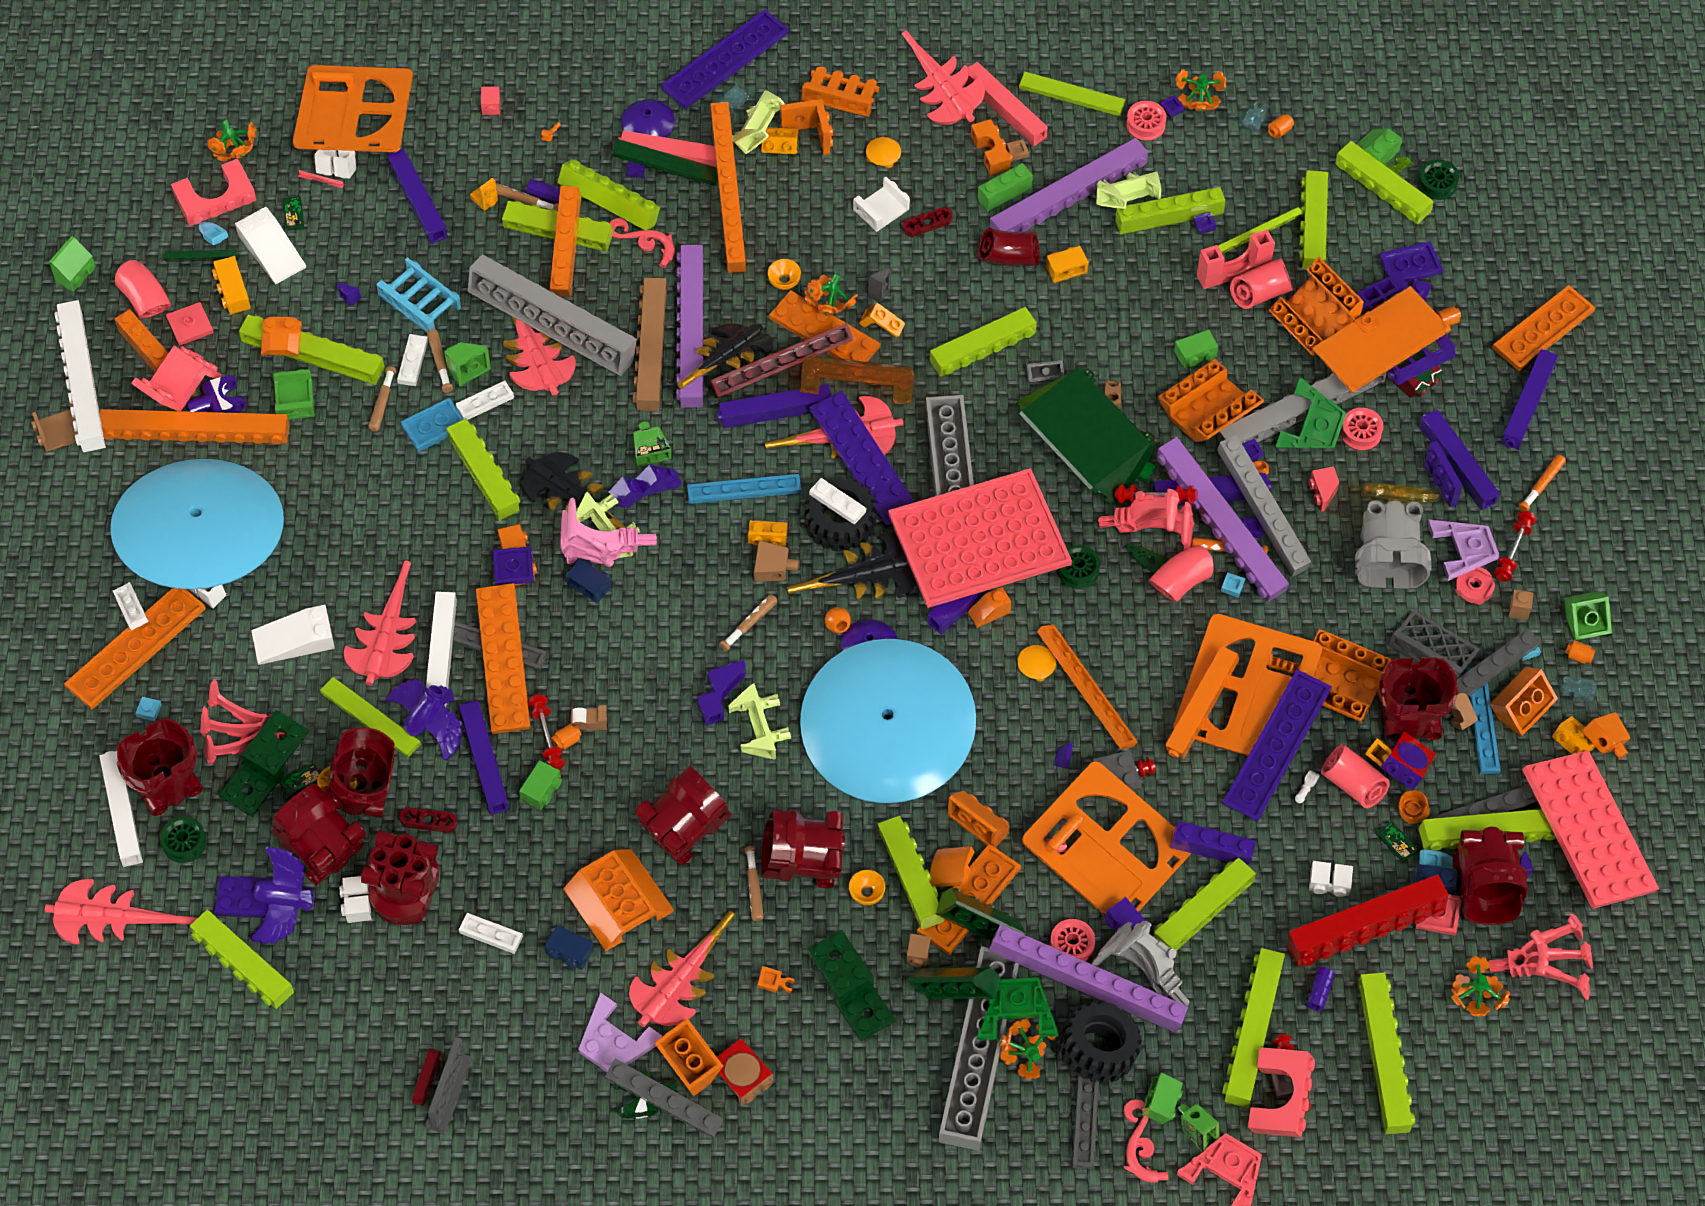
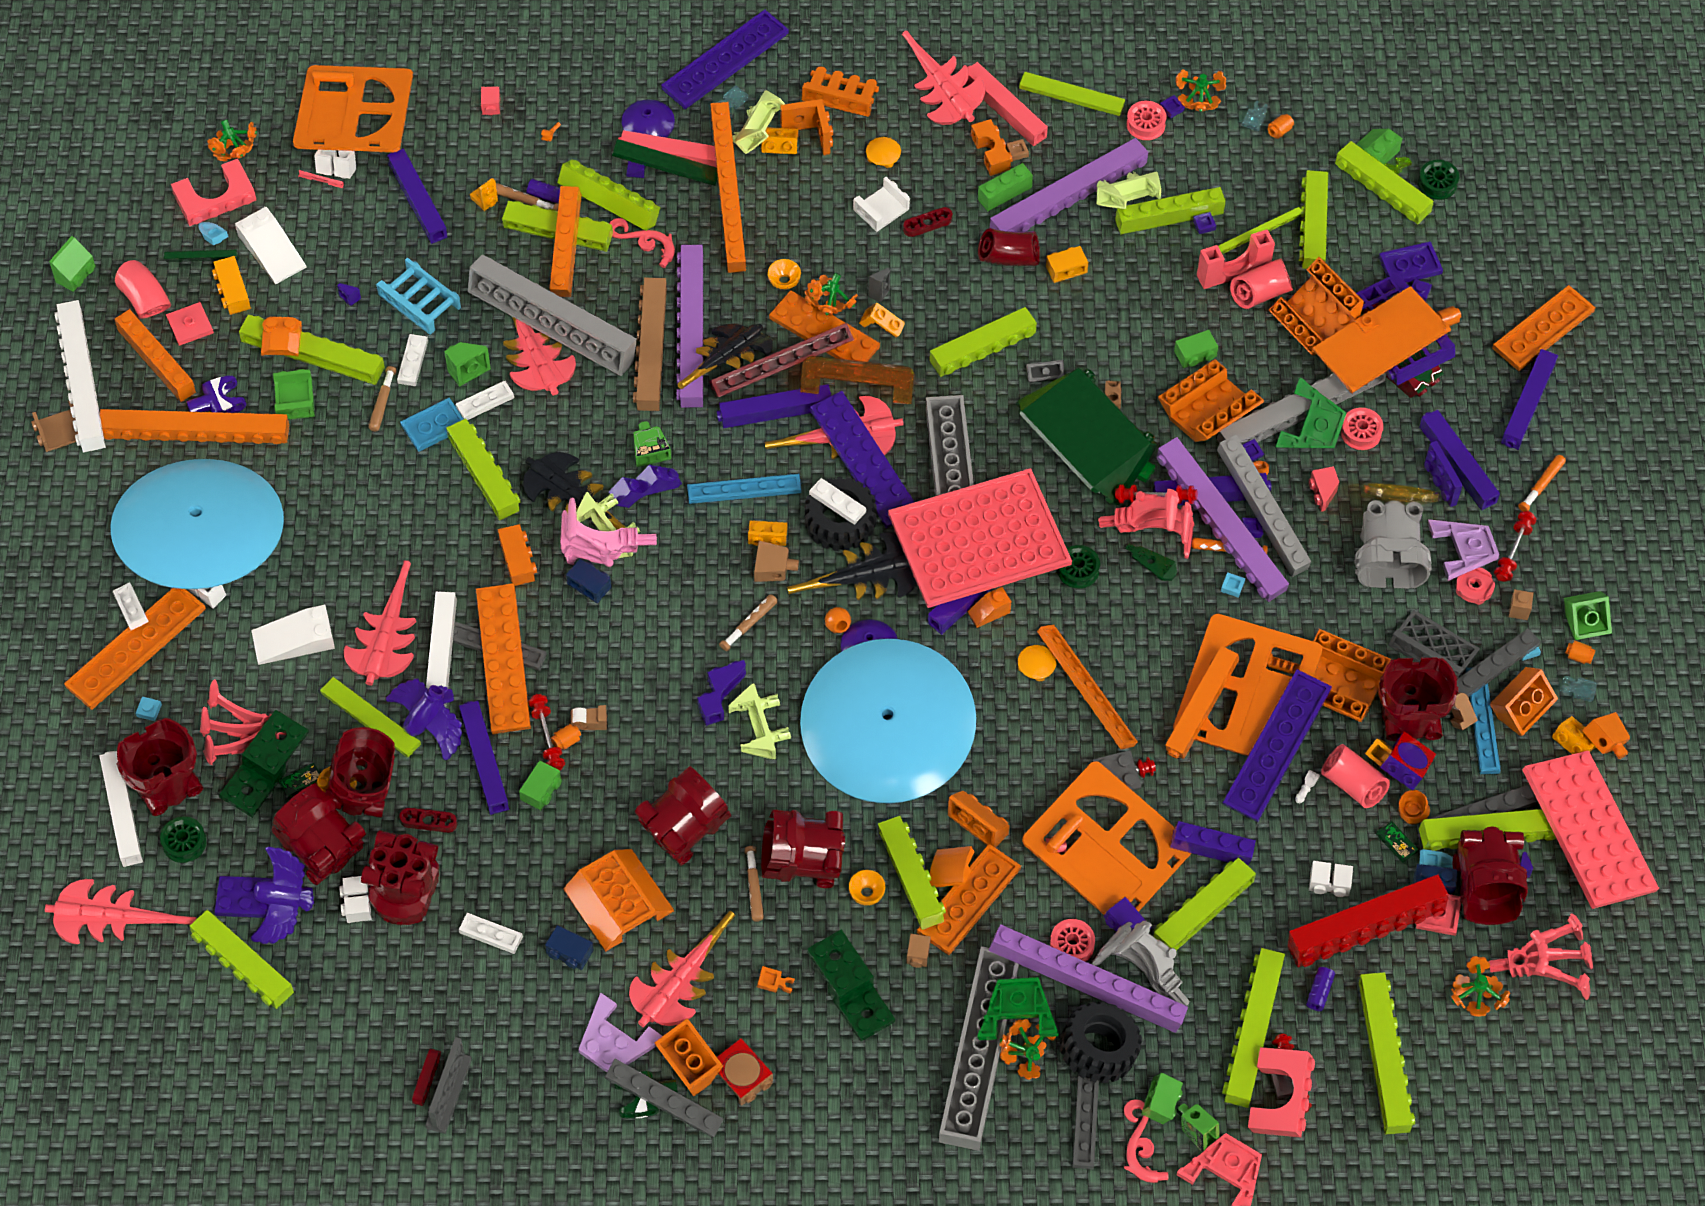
coral bracket [131,346,222,411] -> none
tile [283,196,305,231] -> none
medium nougat piece [427,329,453,393] -> none
dark purple tile [493,546,534,586] -> none
dark green slope [907,966,1001,999] -> none
dark green slope [936,887,1025,941] -> none
dark purple slope [1054,742,1073,769] -> none
coral brick [1149,545,1214,603] -> none

